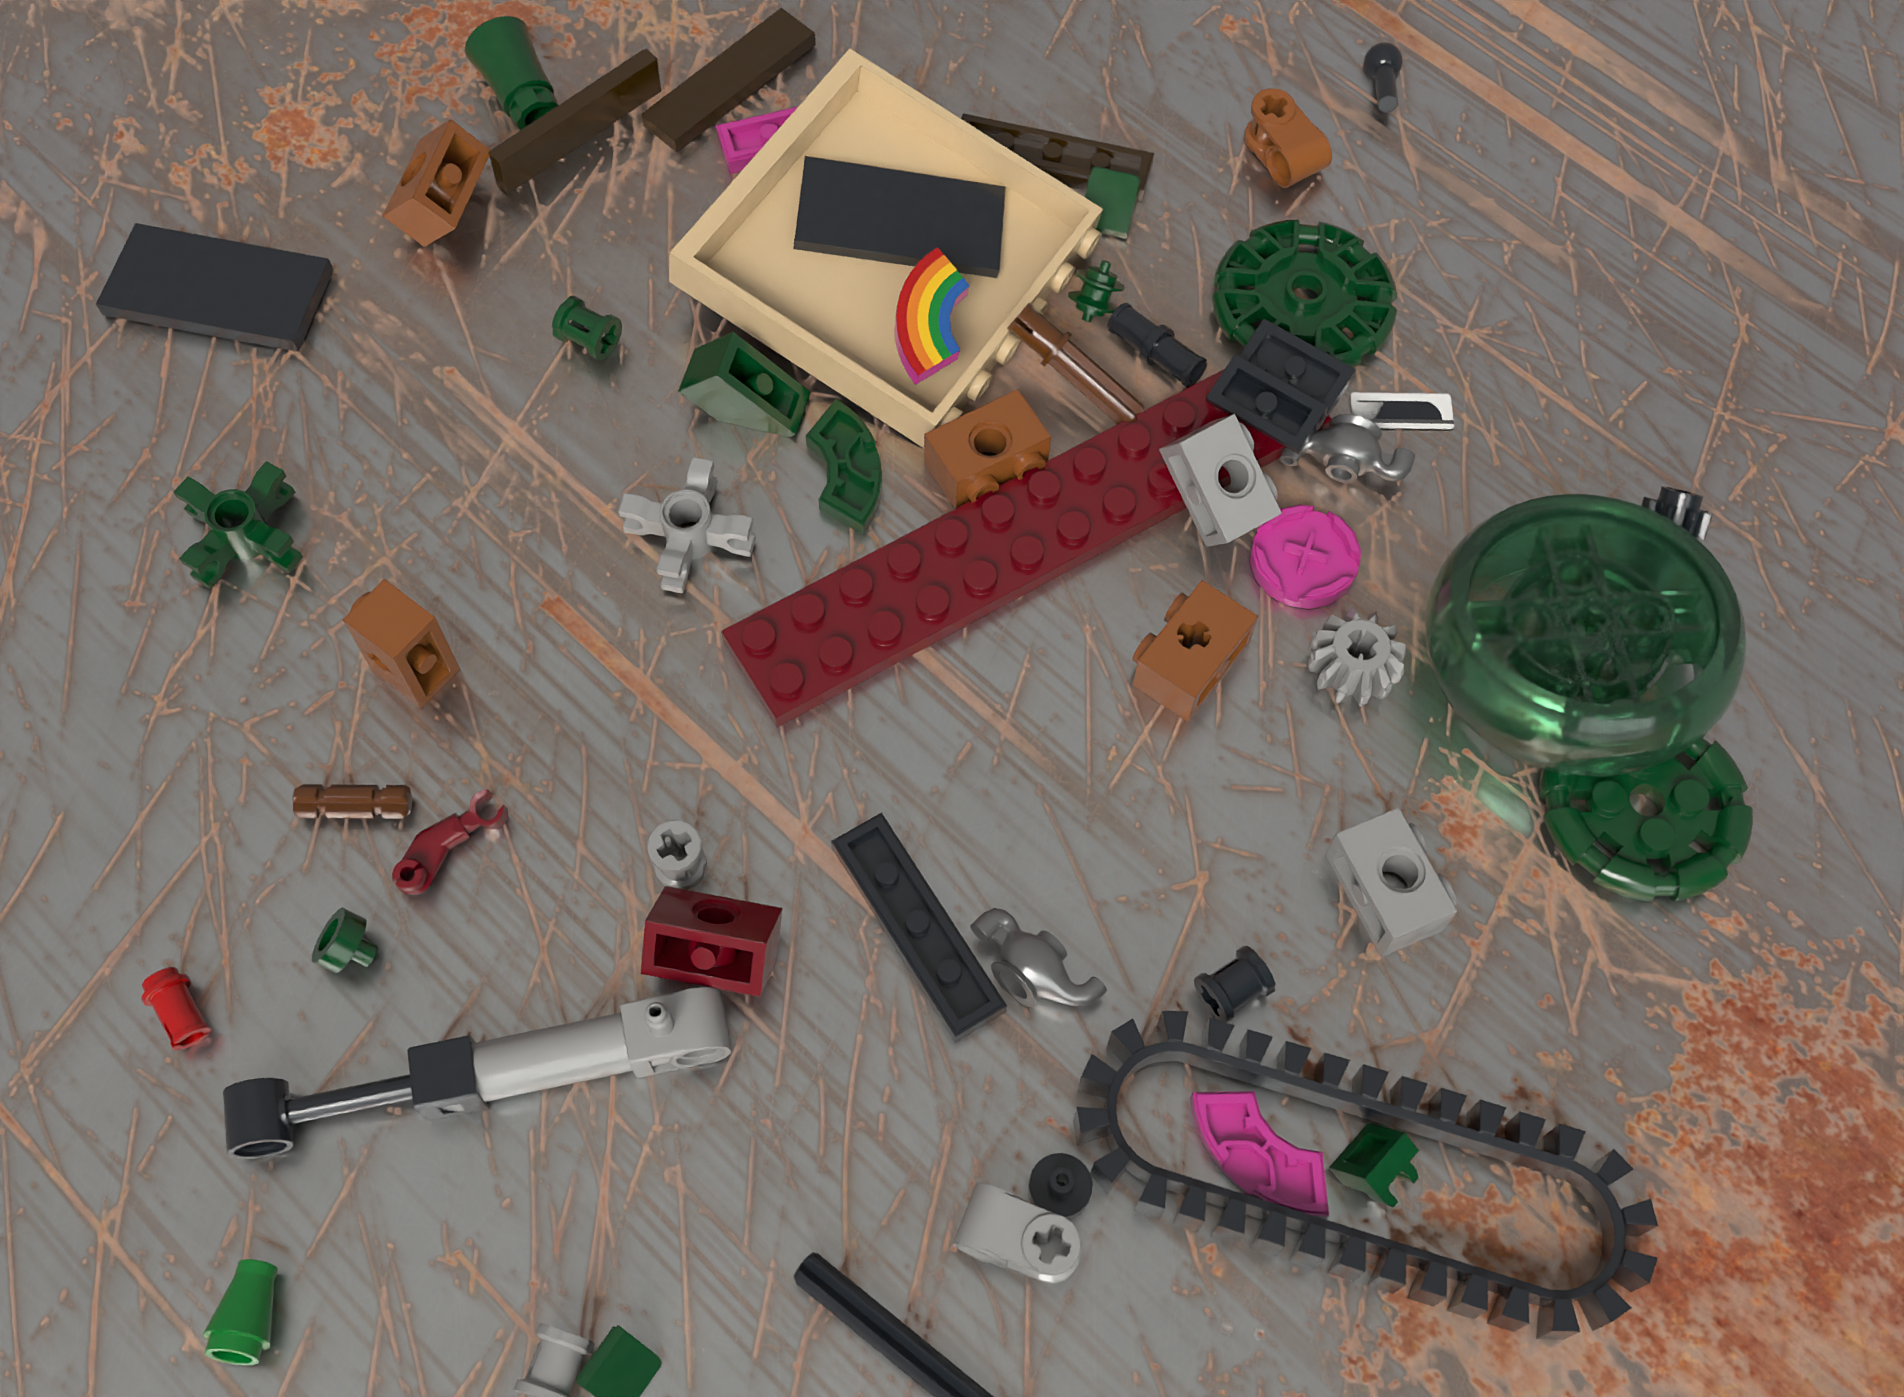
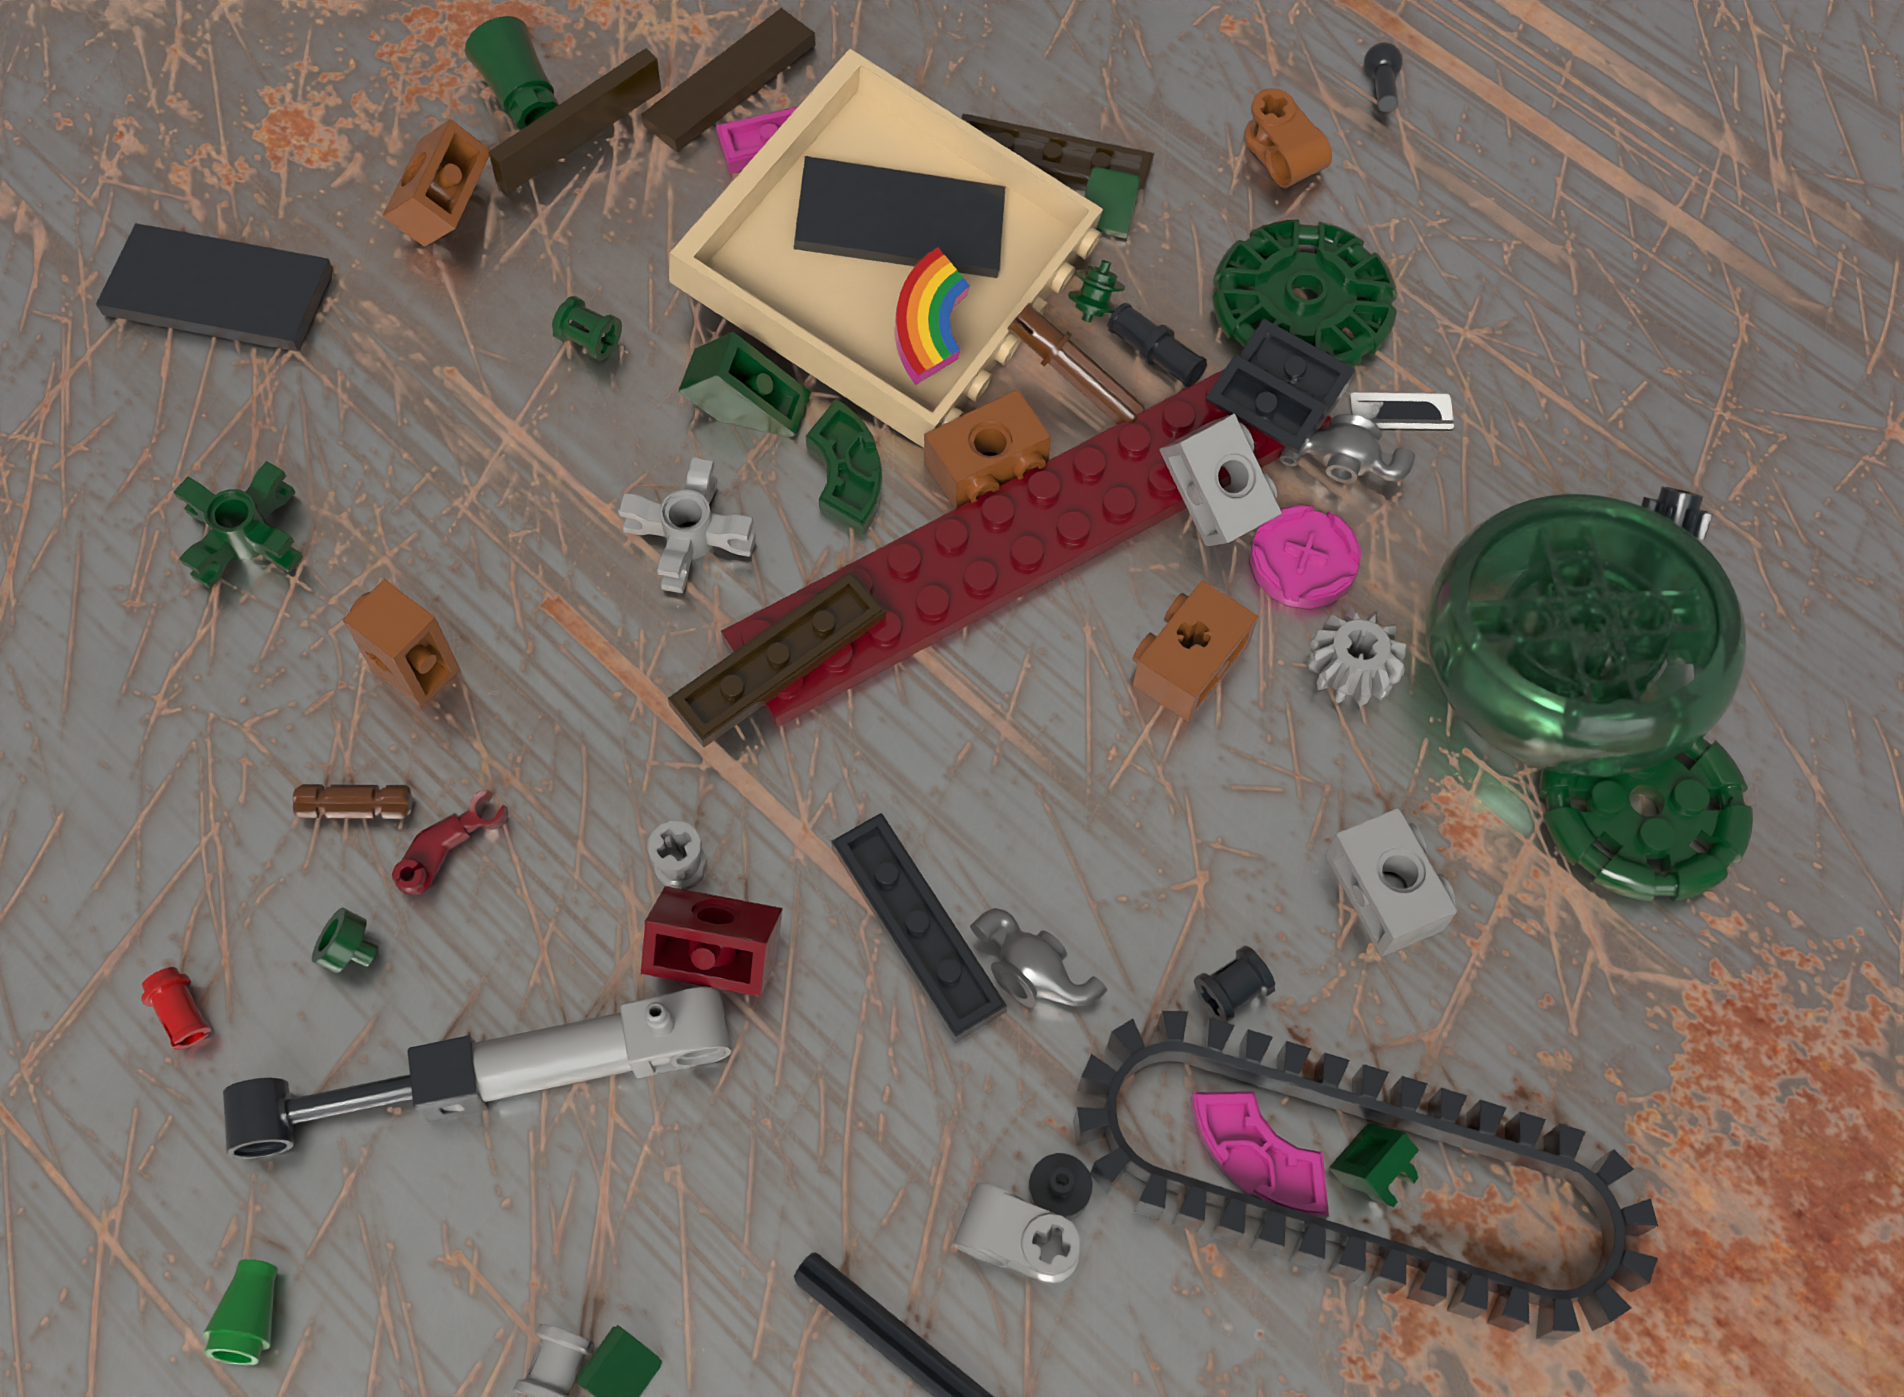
none -> dark brown tile [668,571,886,748]

